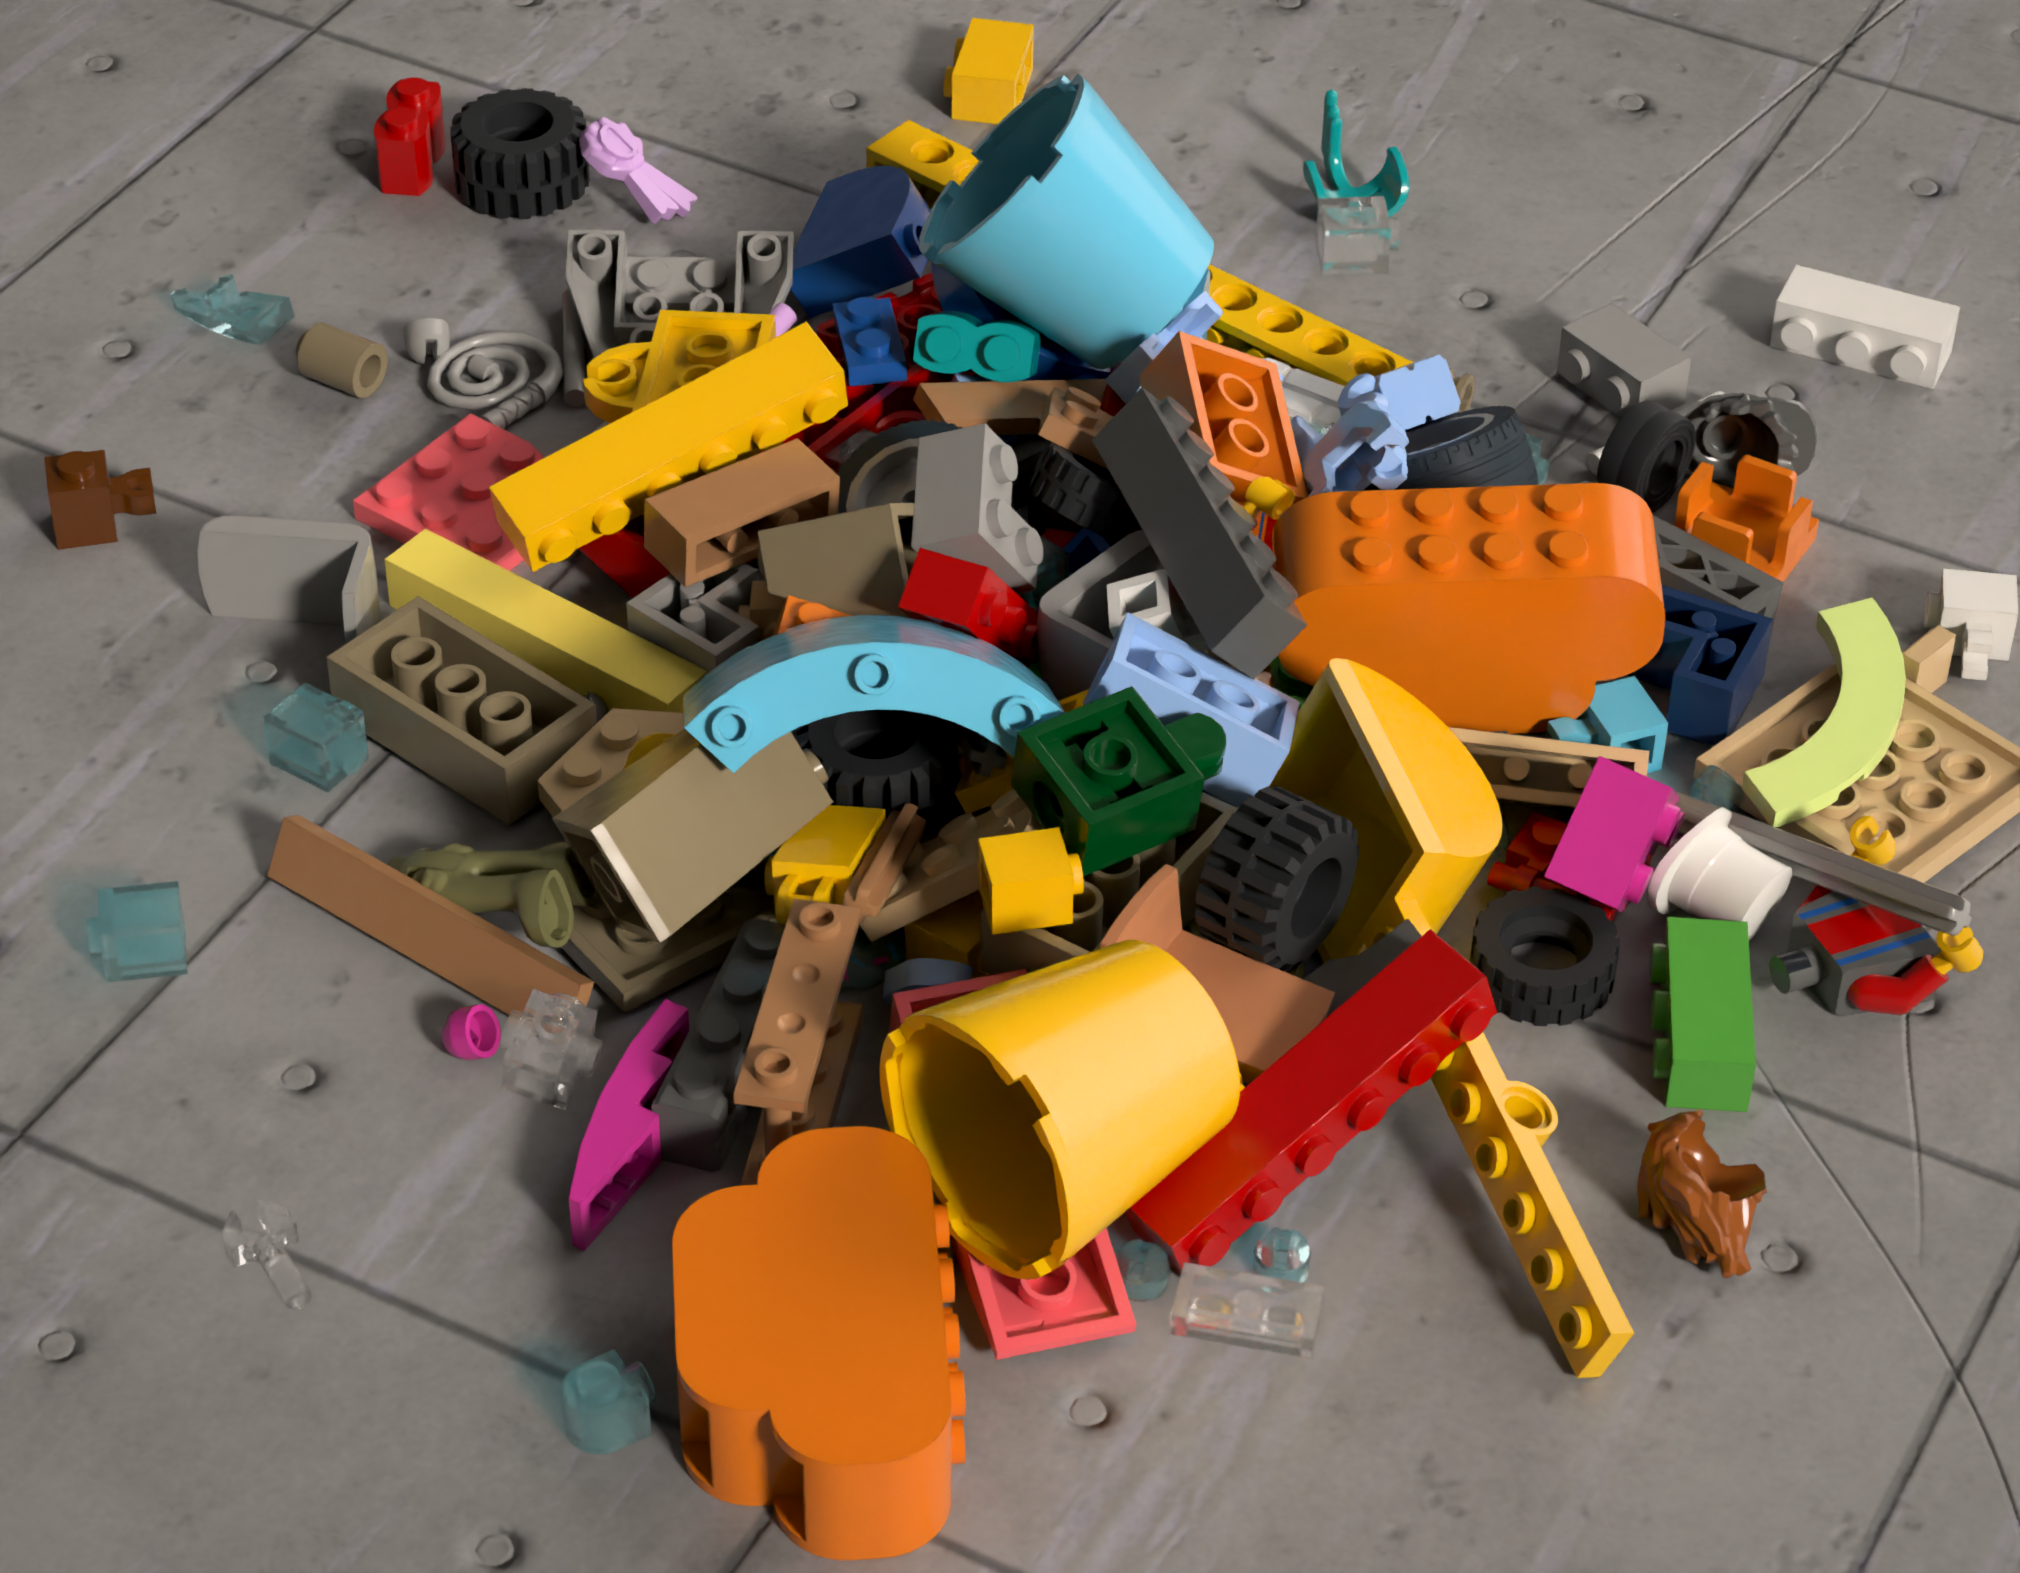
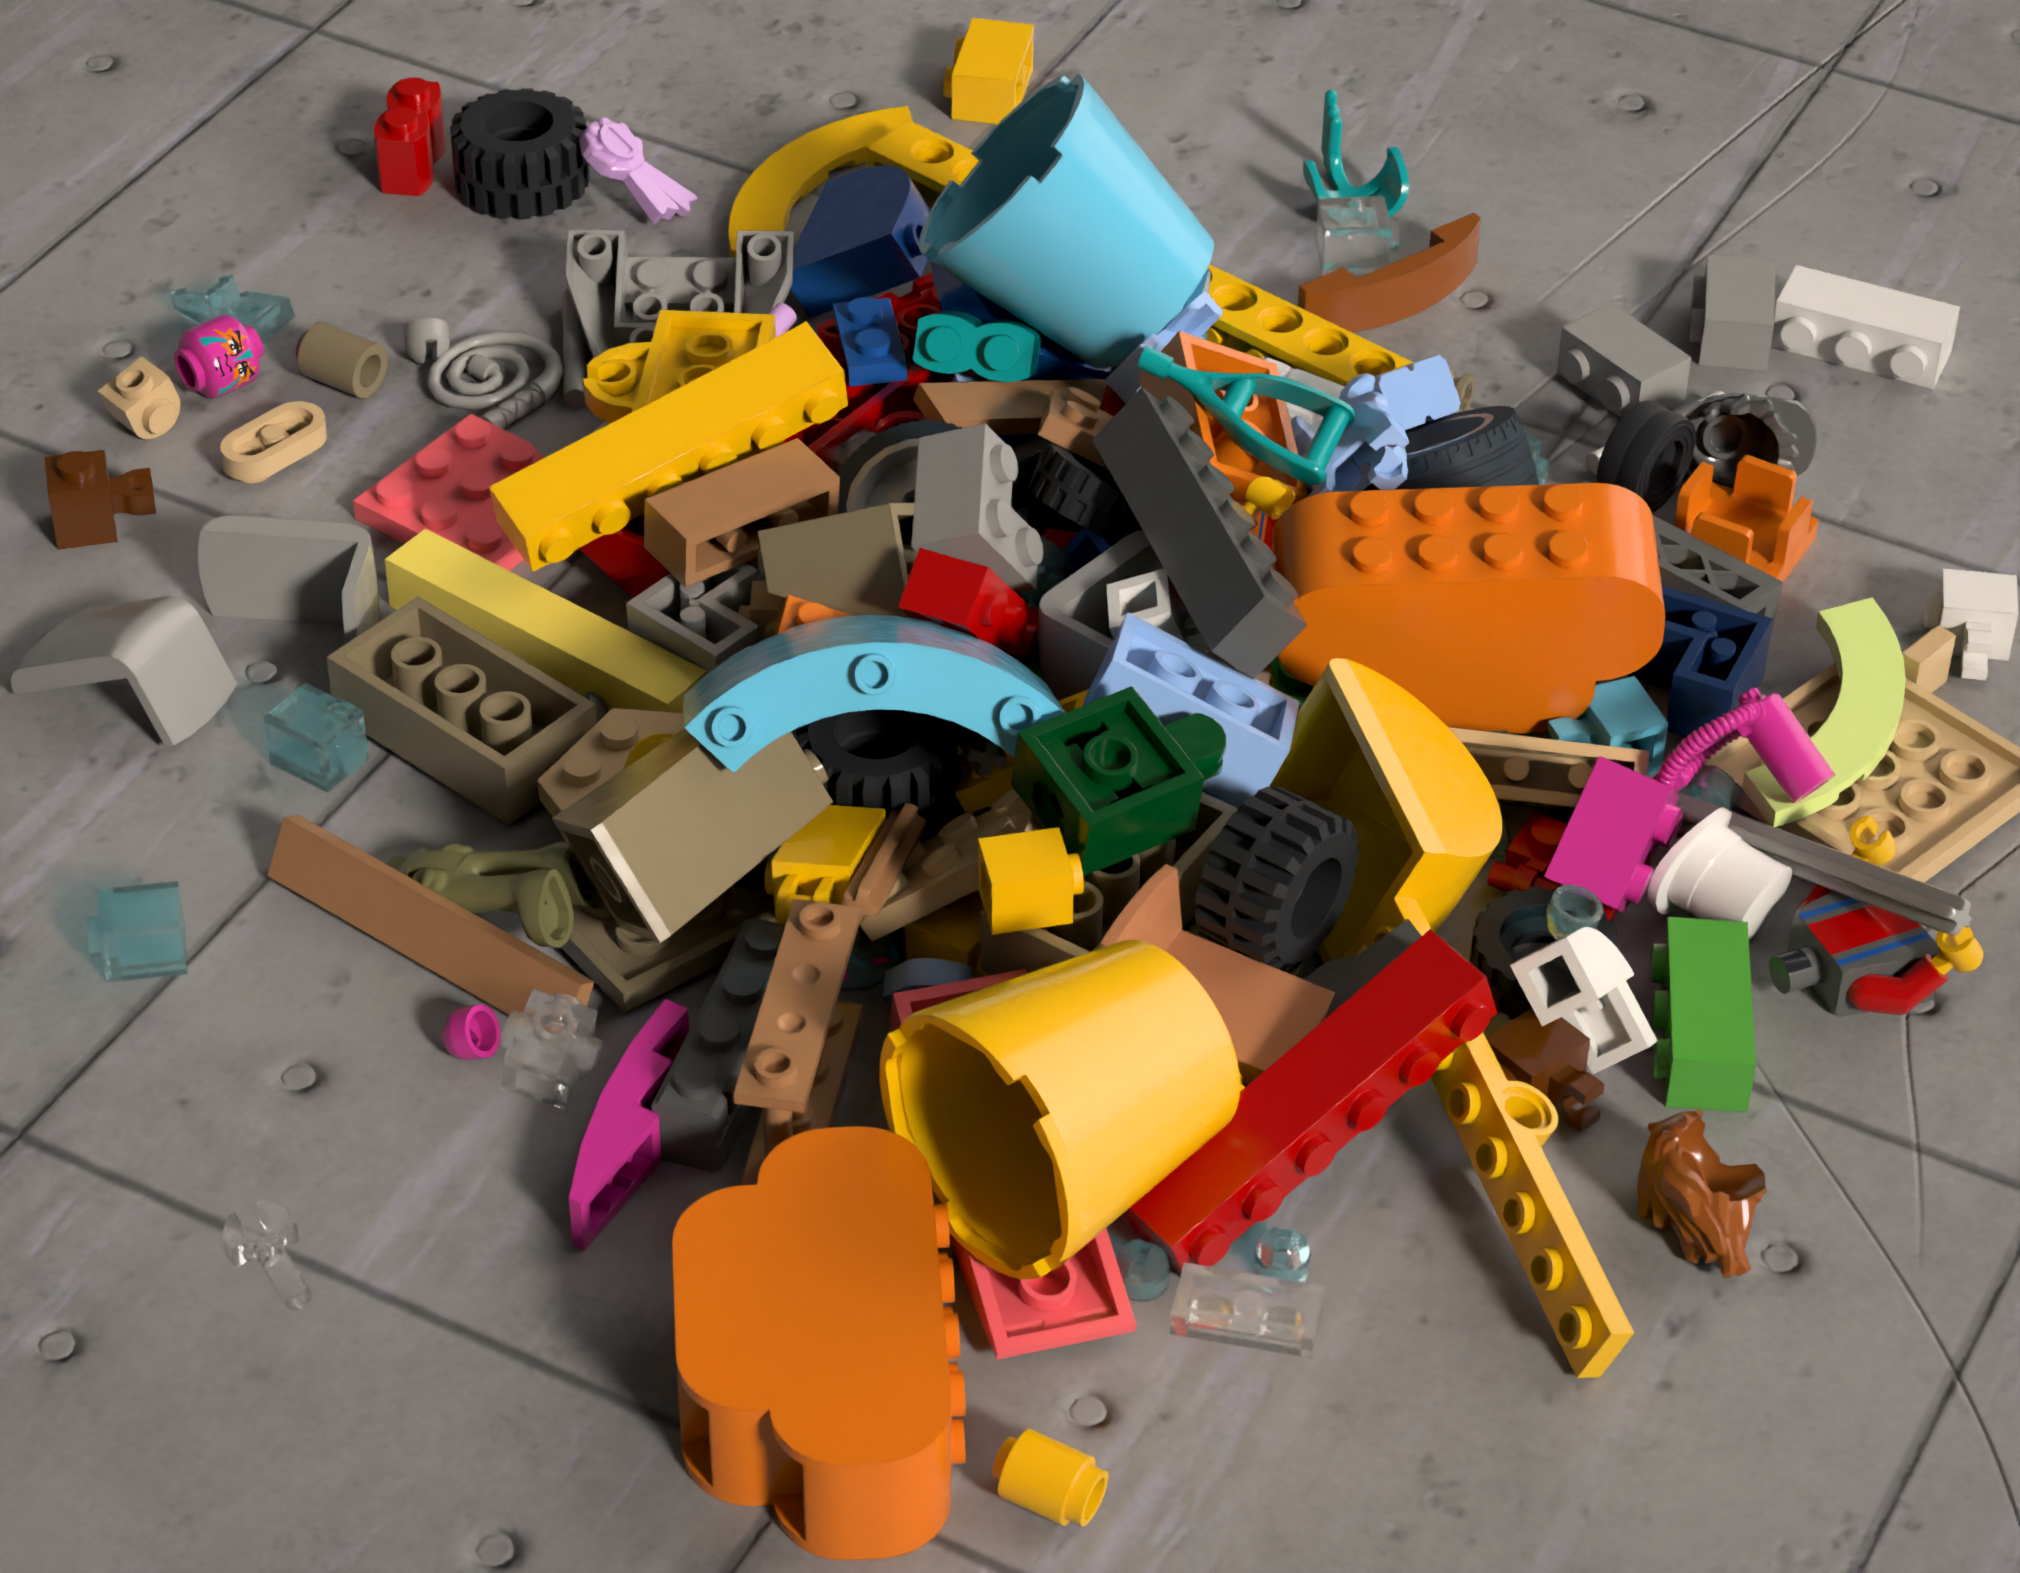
clear light blue plate [562,1349,656,1454] -> none
none -> light grey piece [11,596,237,746]
none -> tan plate [97,356,180,440]
none -> dark pink head [173,314,264,399]
none -> tan plate [220,401,327,483]
none -> yellow tile [728,106,913,257]
none -> yellow brick [992,1428,1109,1527]
none -> teal piece [1136,345,1355,485]
none -> dark orange slope [1298,213,1481,333]
none -> reddish brown brick [1486,1008,1605,1132]
none -> white brick [1510,927,1658,1075]
none -> clear light blue hinge [1545,885,1603,940]
none -> dark pink piece [1651,688,1836,804]
none -> light grey brick [1689,254,1775,372]

